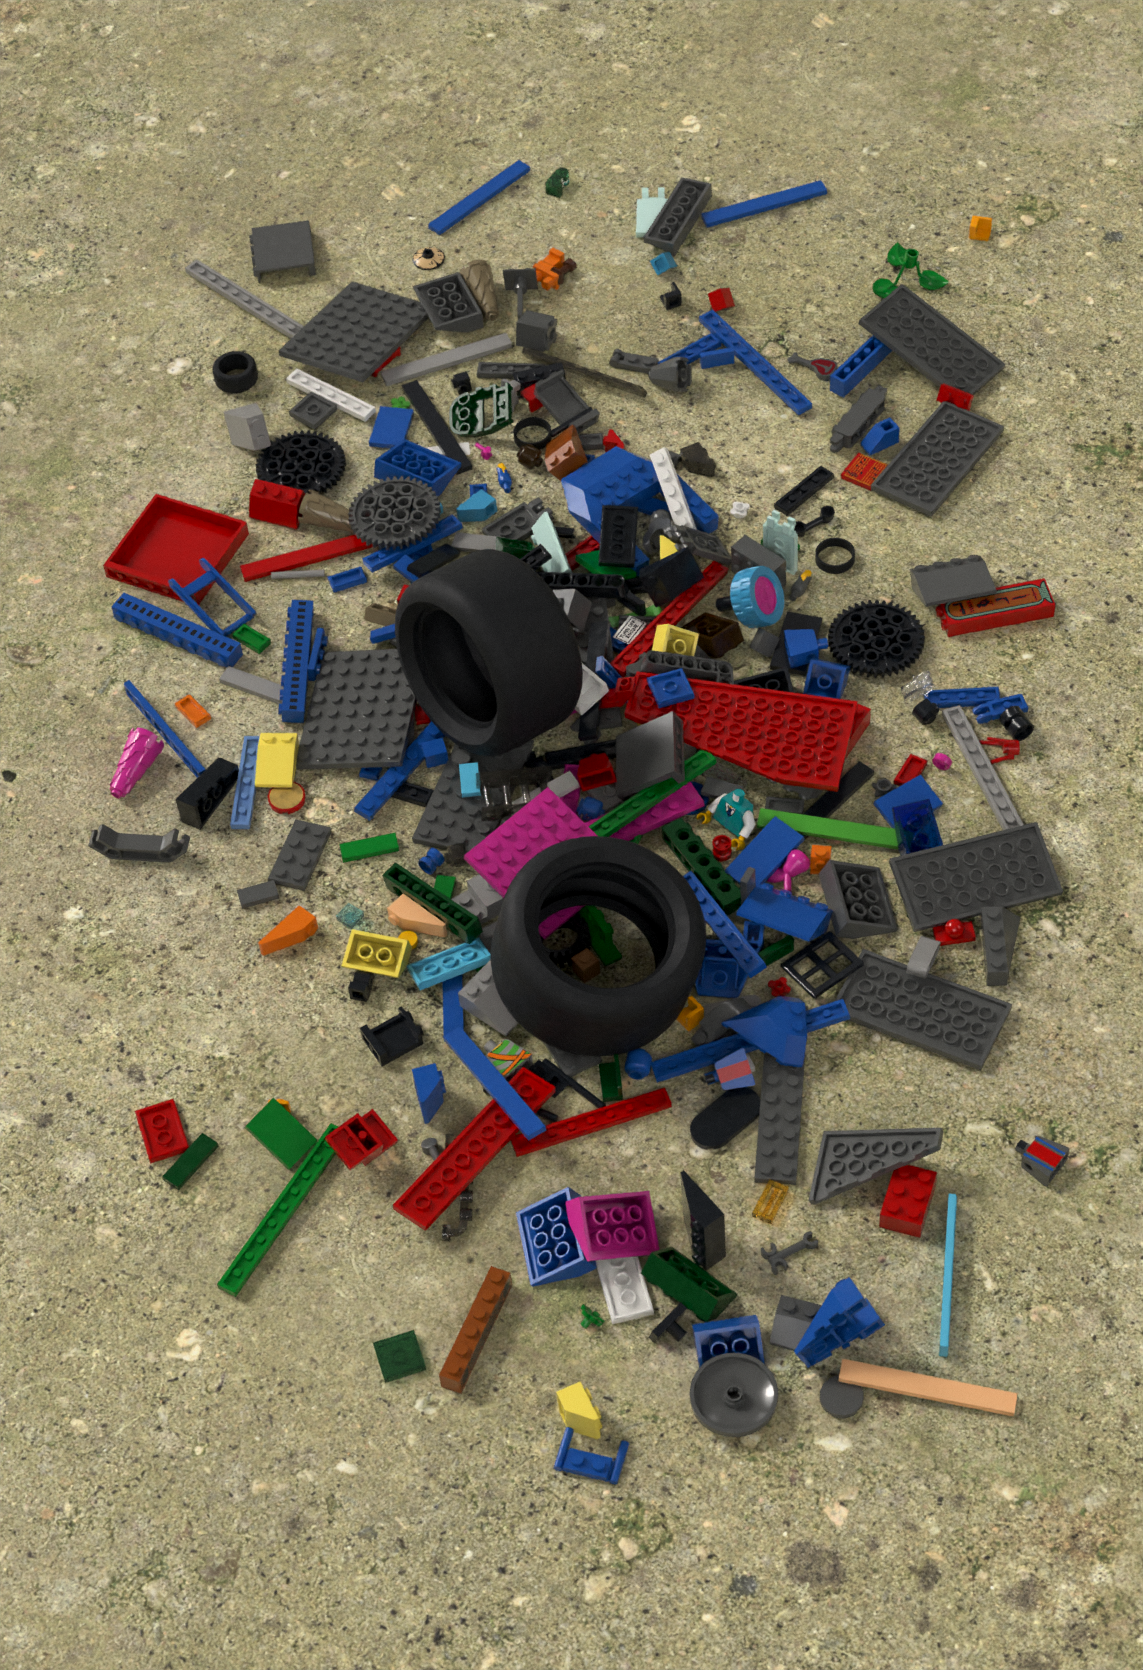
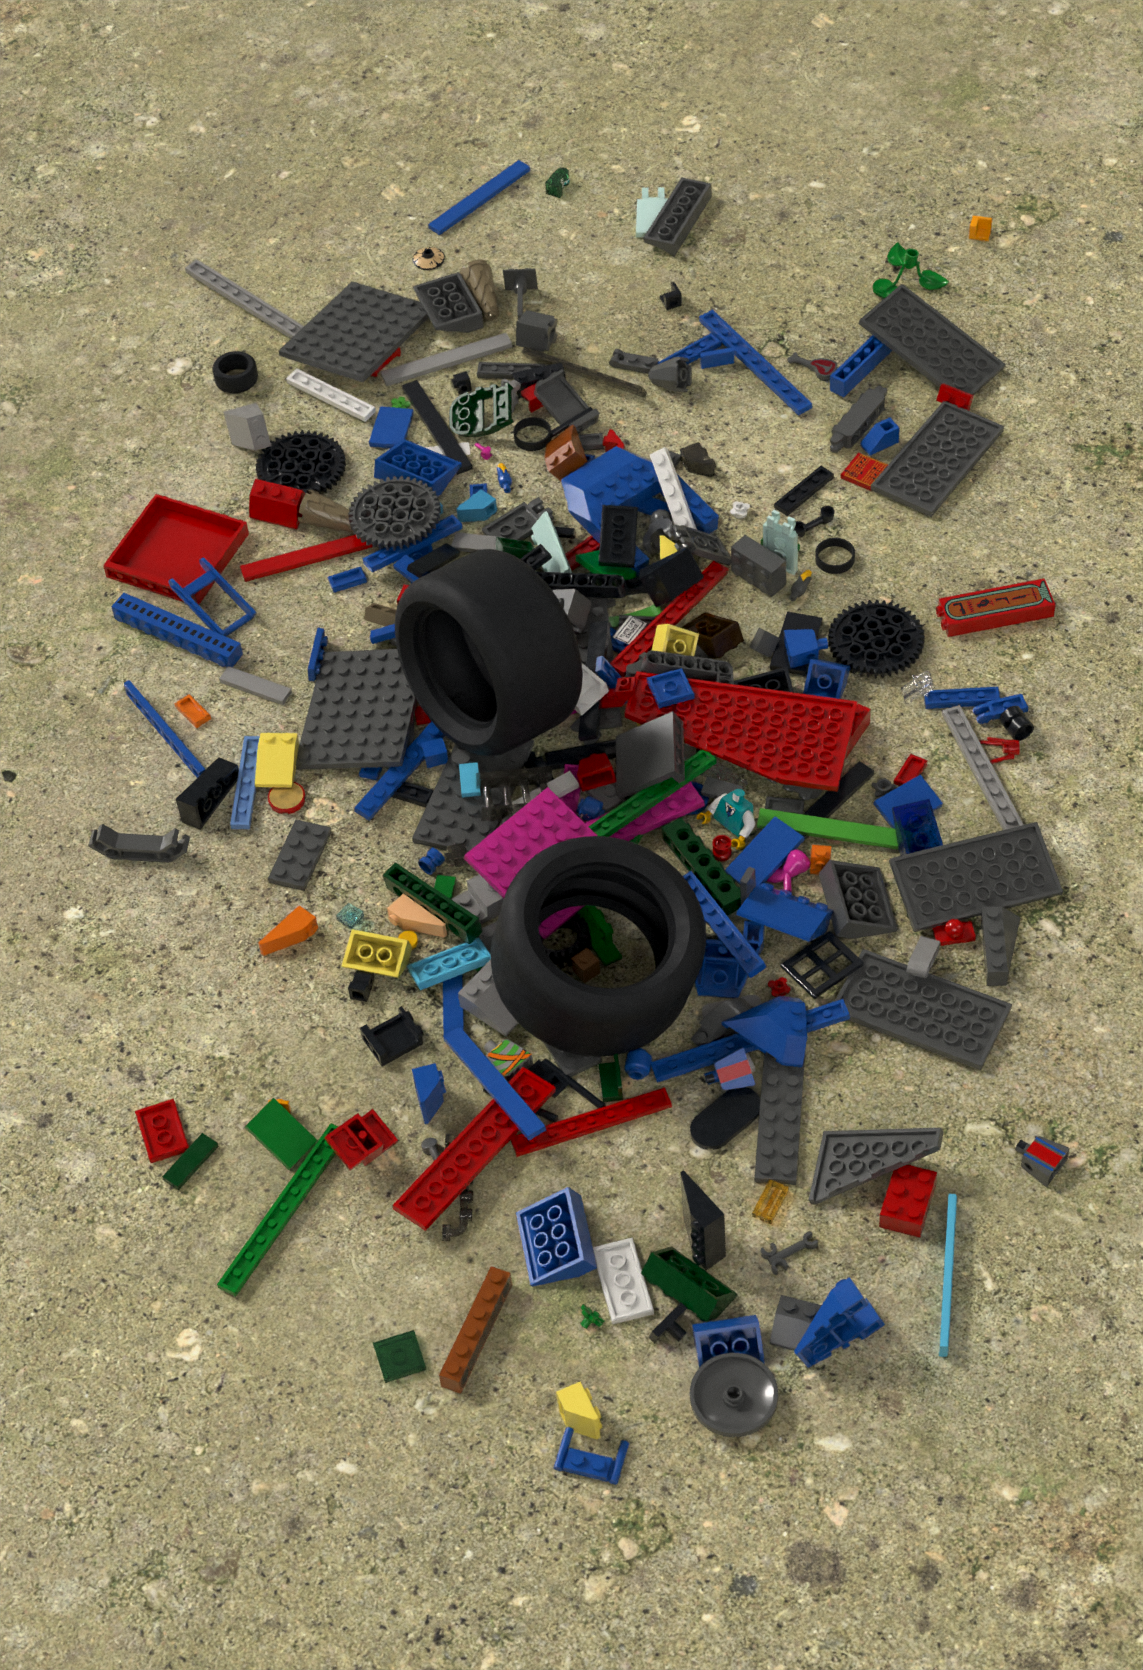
dark pink cone [110,727,164,799] -> none
green tile [232,624,271,654] -> none
dark grey tile [237,880,279,909] -> none
dark grey panel [249,220,316,283] -> none
light grey bar [271,570,325,579] -> none
blue brick [278,600,314,723] -> none
dark grey plate [289,392,337,429] -> none
green tile [339,833,399,863] -> none
dark brown head [516,444,543,470] -> none
orange hips [533,248,577,291] -> none
dark pink slope [565,1191,660,1261] -> none
black tile [616,591,646,616] -> none
dark azure panel [650,252,677,276] -> none
light orange panel [677,995,704,1032] -> none
blue tile [701,180,827,228] -> none
red panel [708,288,735,312] -> none
dark azure wheel [716,566,784,628] -> none
dark green tile [758,935,794,967] -> none
dark grey tile [820,1375,863,1419] -> none
light nougat tile [838,1359,1018,1417] -> none
dark grey slope [910,555,997,607] -> none
black plate [912,698,939,725] -> none
dark pink tile [932,753,952,770] -> none

